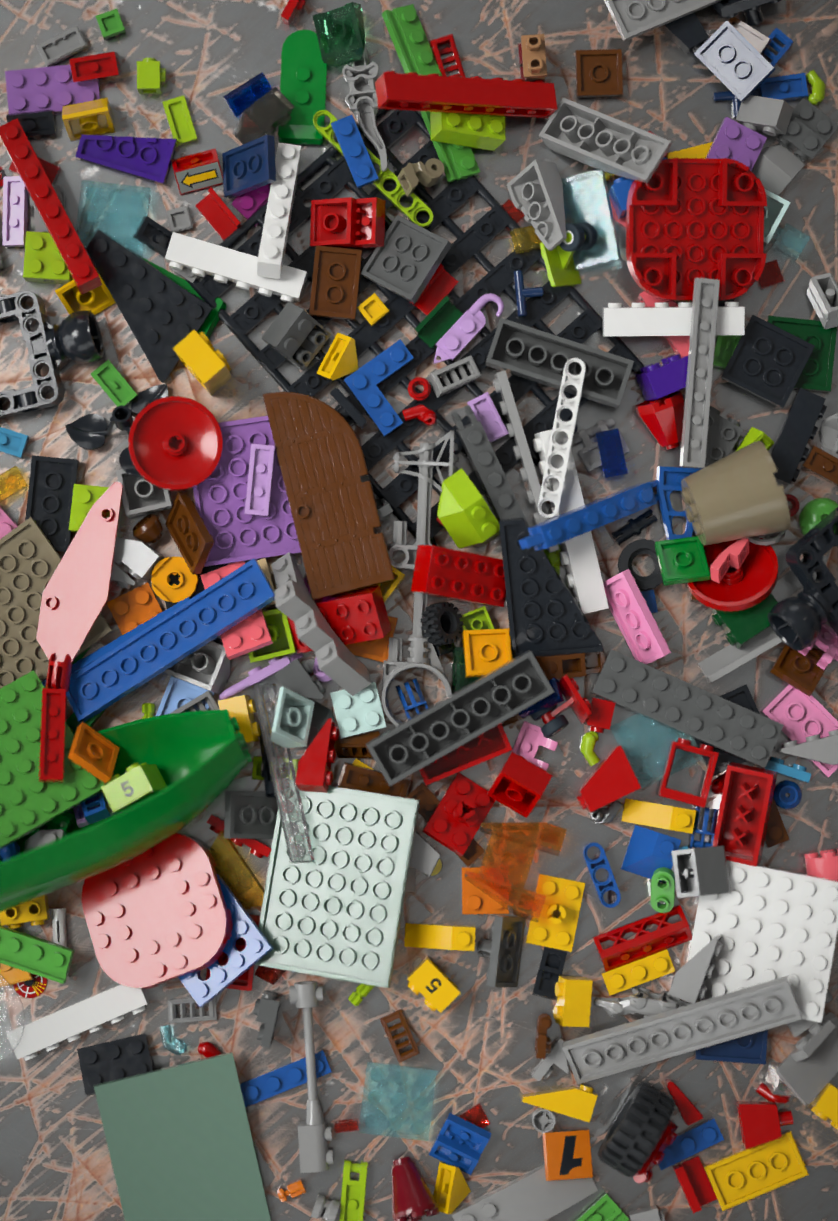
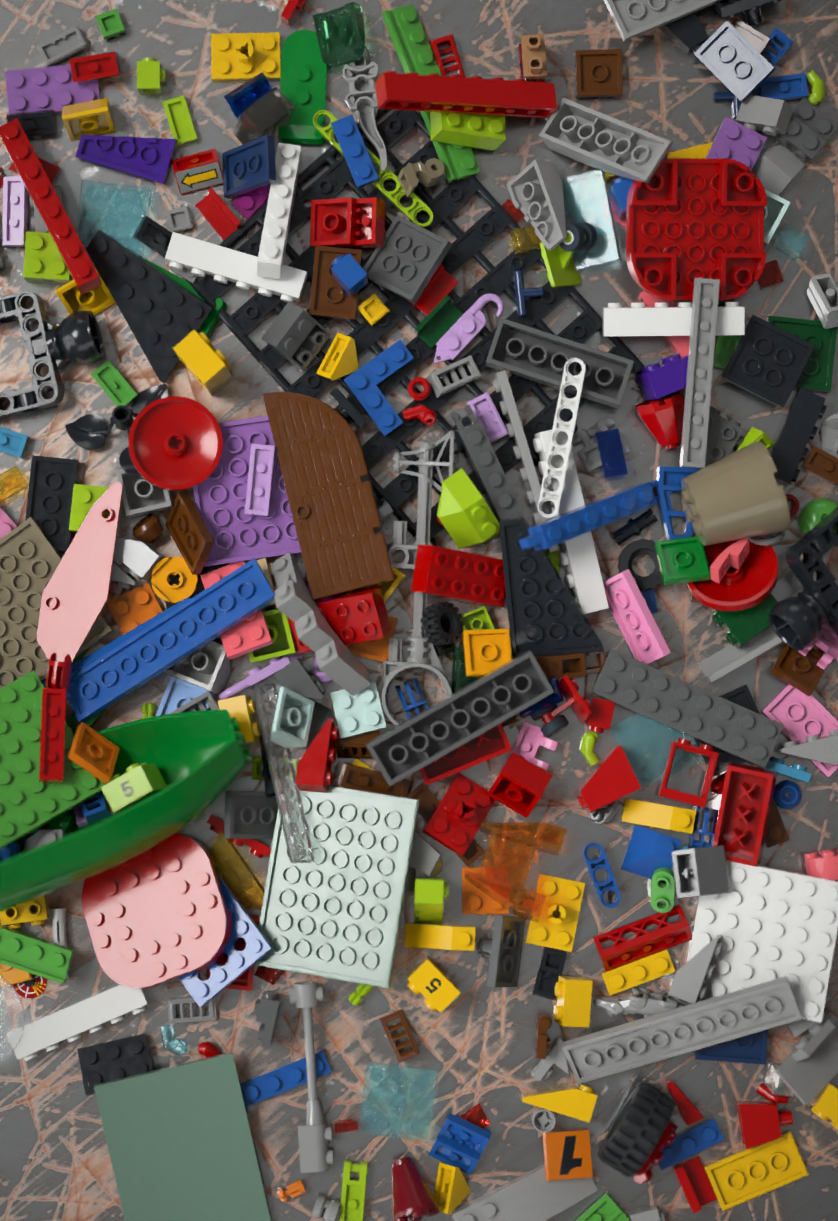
none -> yellow plate [211,32,281,81]
none -> blue piece [331,253,368,297]
none -> lime wedge [414,876,449,924]

